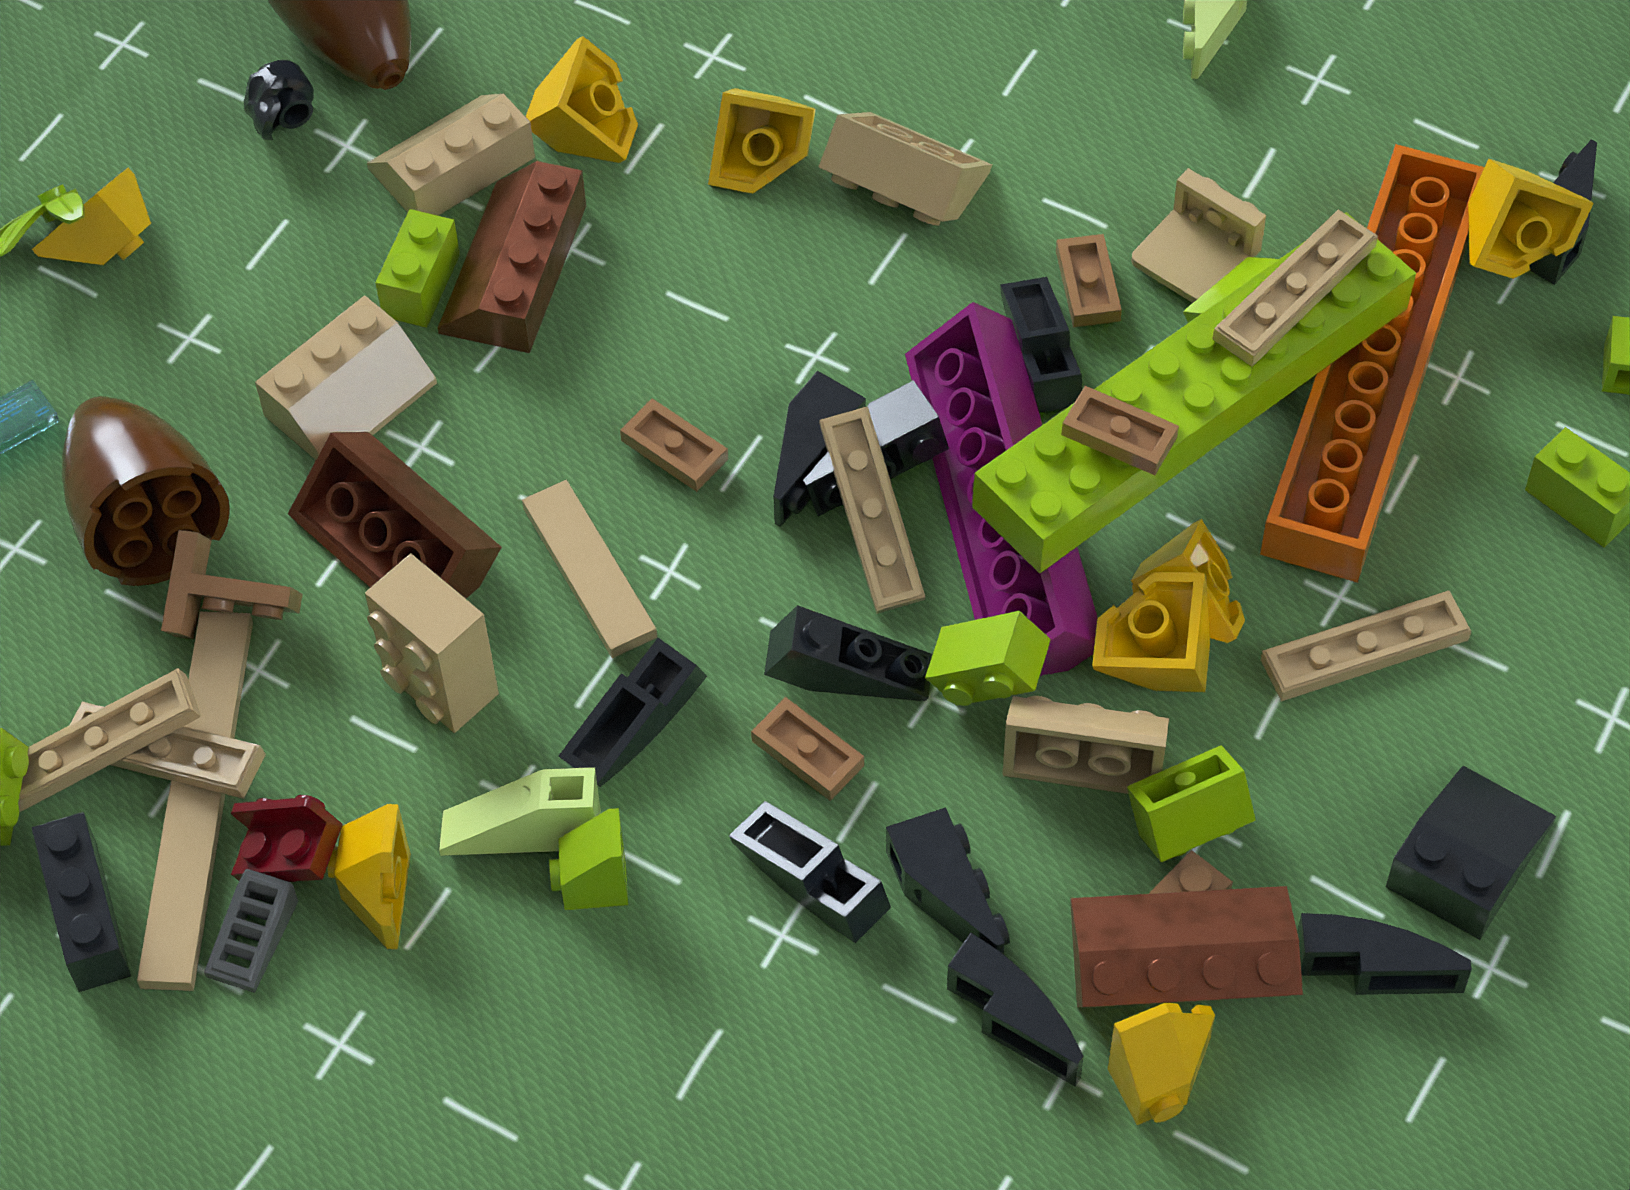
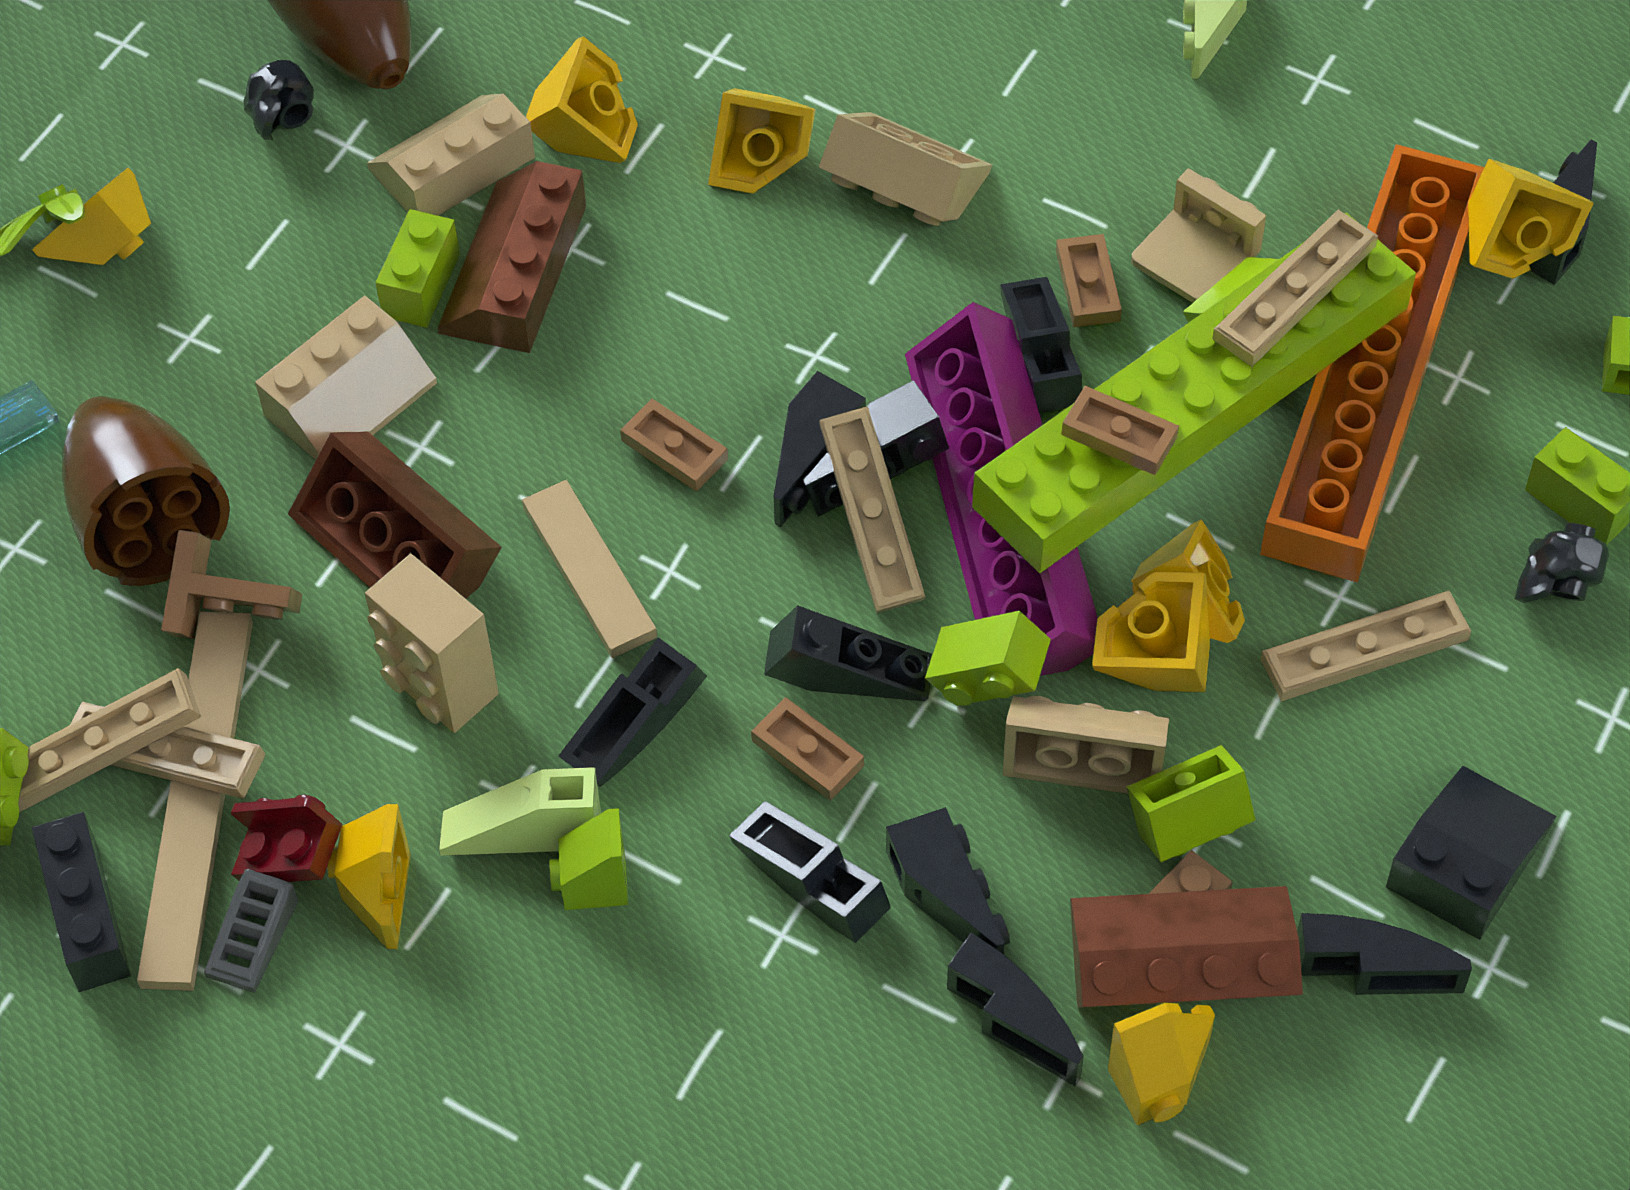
none -> black head [1514,523,1609,603]

